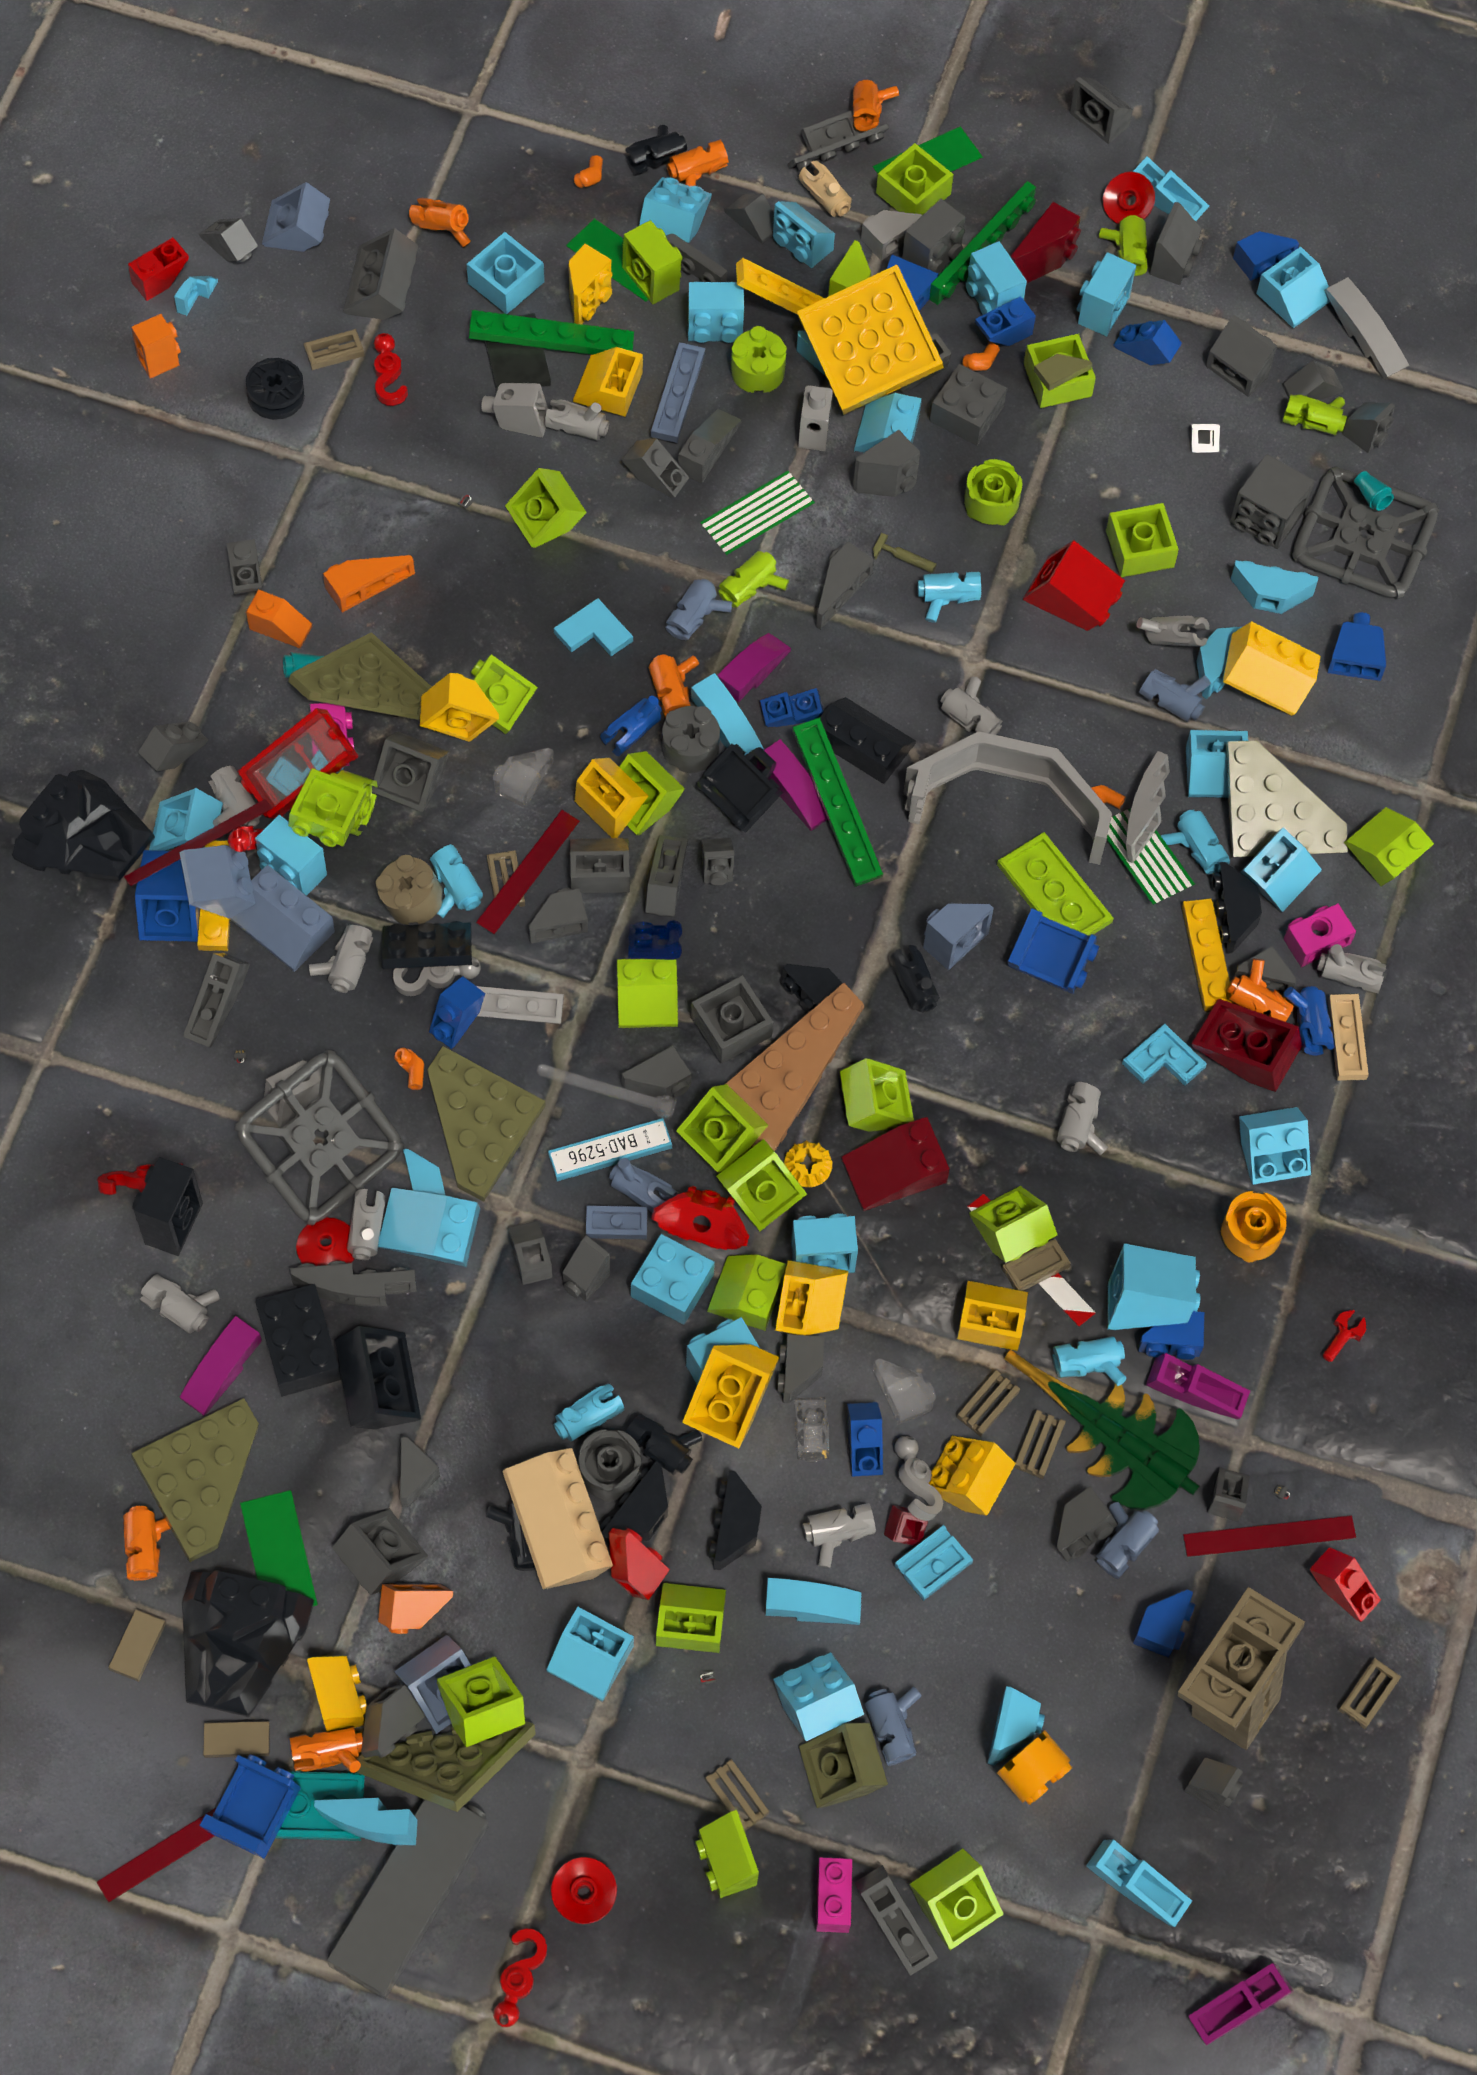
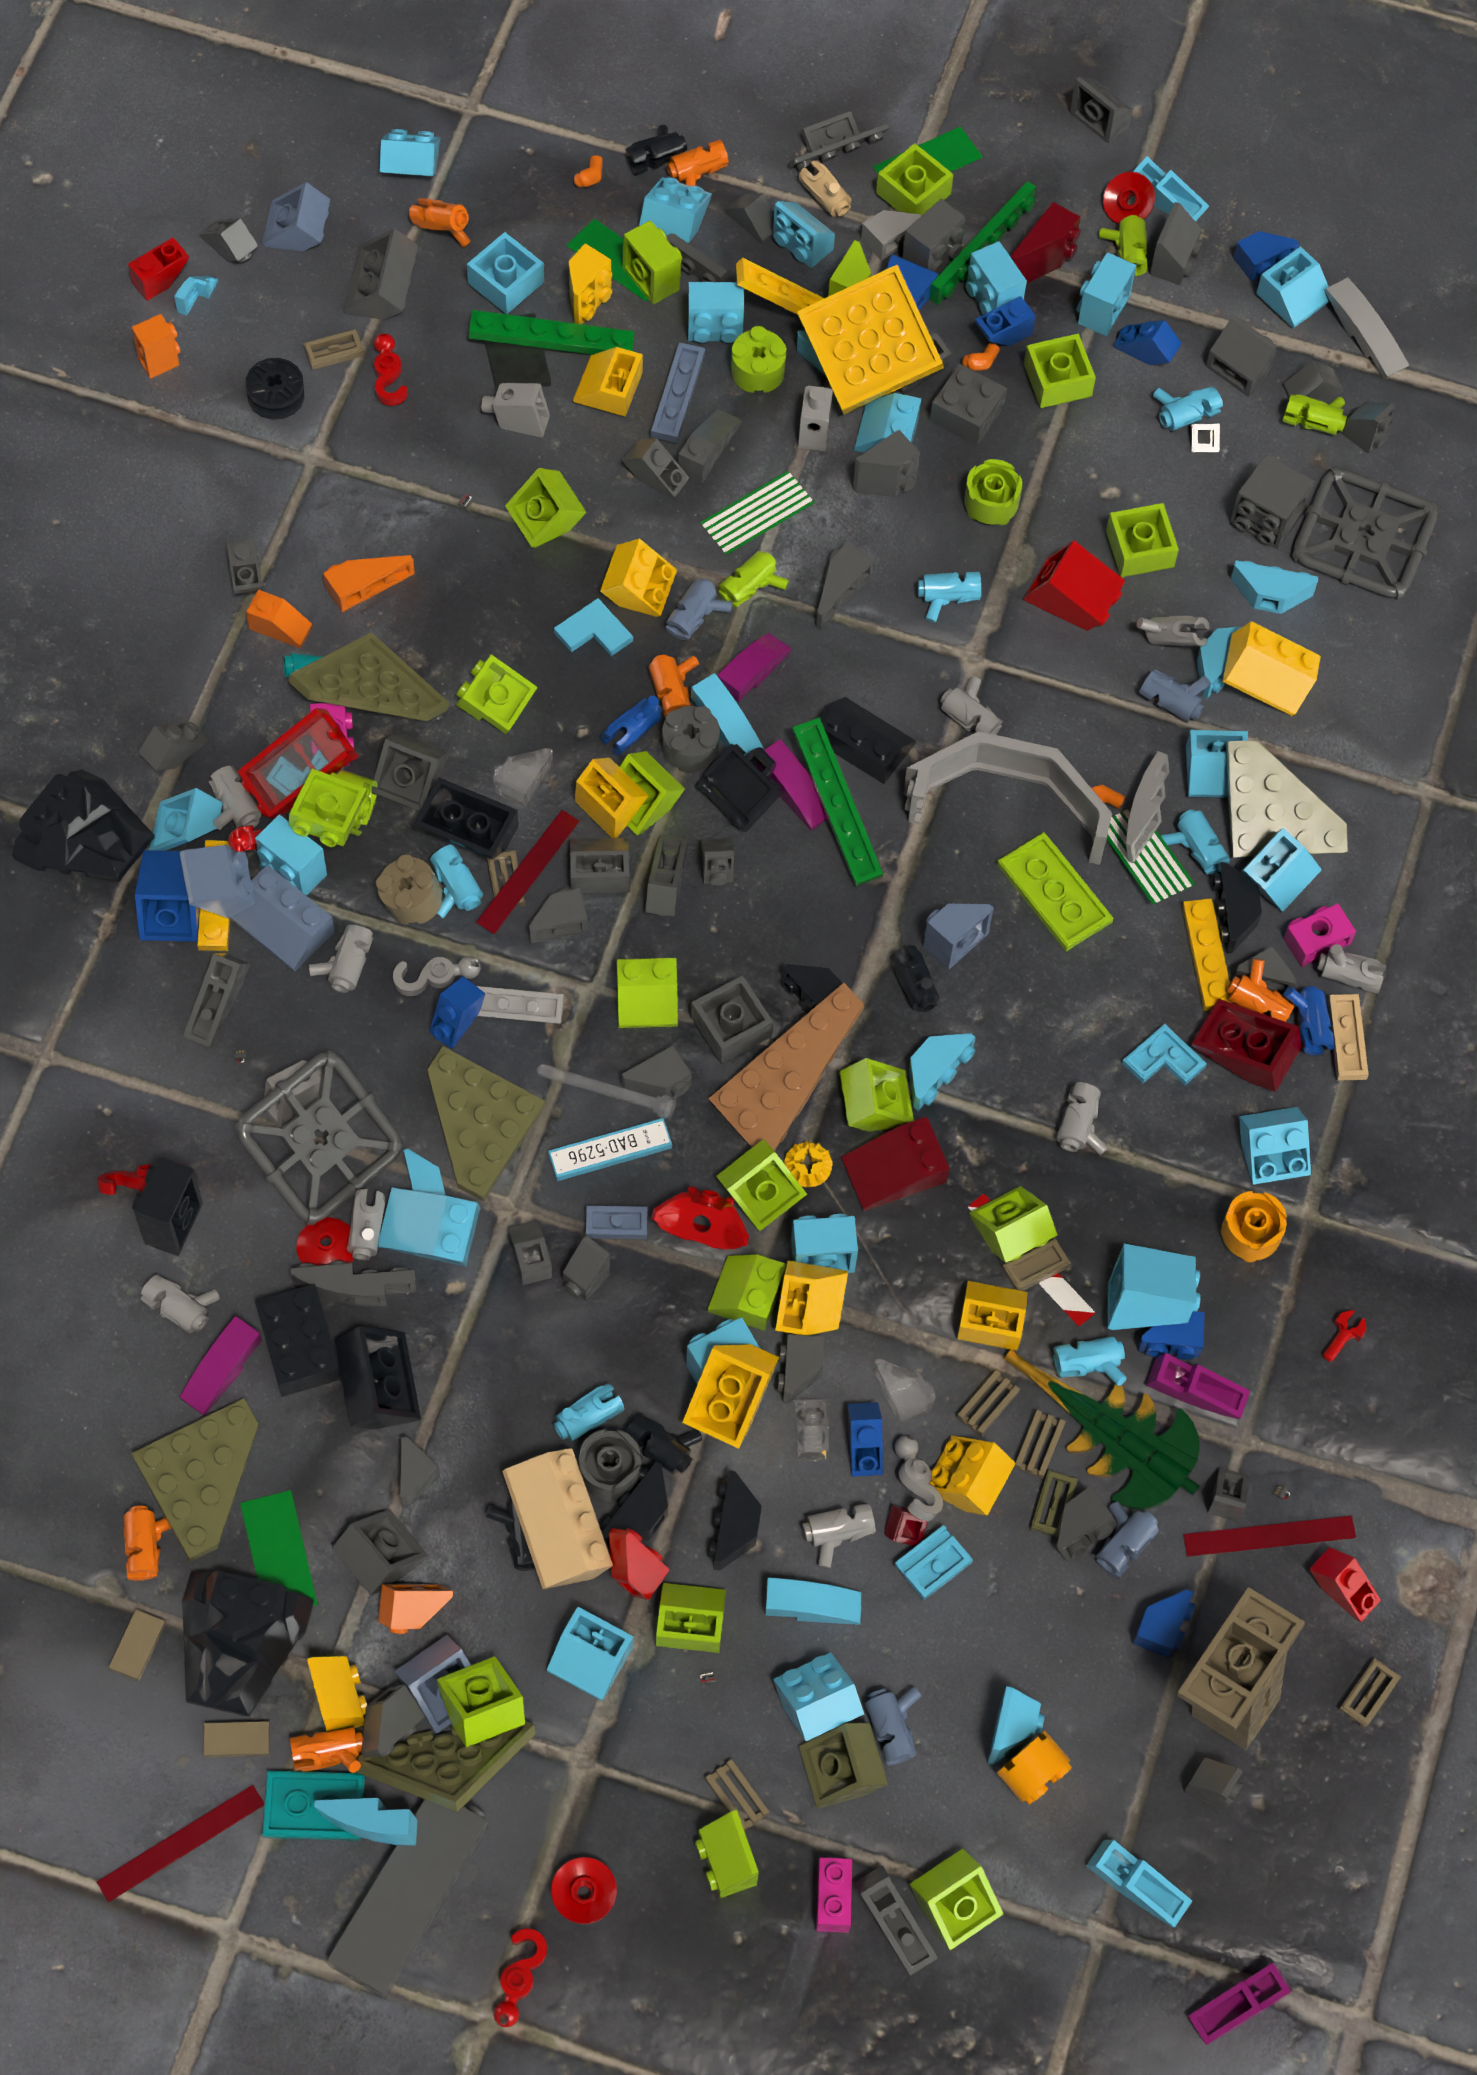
dark red sticker [124,799,273,886] -> none
blue panel [200,1754,301,1859] -> none
black plate [382,921,472,969] -> none
orange arm [394,1047,424,1090] -> none
yellow slope [420,673,499,742] -> none
light grey piece [545,399,609,441] -> none
sand blue piece [609,1158,678,1213] -> none
clear blue plate [628,920,682,960] -> none
medium azure brick [631,1234,715,1325] -> none
lime brick [676,1084,768,1172] -> none
blue slope [760,688,824,727] -> none
orange piece [853,80,899,132] -> none
olive piece [873,533,937,574] -> none
blue panel [1008,908,1100,994] -> none
olive tile [1034,354,1092,391] -> none
blue torso [1327,612,1386,681] -> none
lime slope [1344,807,1434,887] -> none
teal cone [1354,471,1394,511] -> none
none -> medium azure slope [380,129,440,176]
none -> black slope [413,777,519,860]
none -> yellow slope [600,538,677,617]
none -> medium azure slope [909,1033,976,1111]
none -> olive tile [1030,1470,1078,1539]
none -> medium azure piece [1153,386,1223,431]

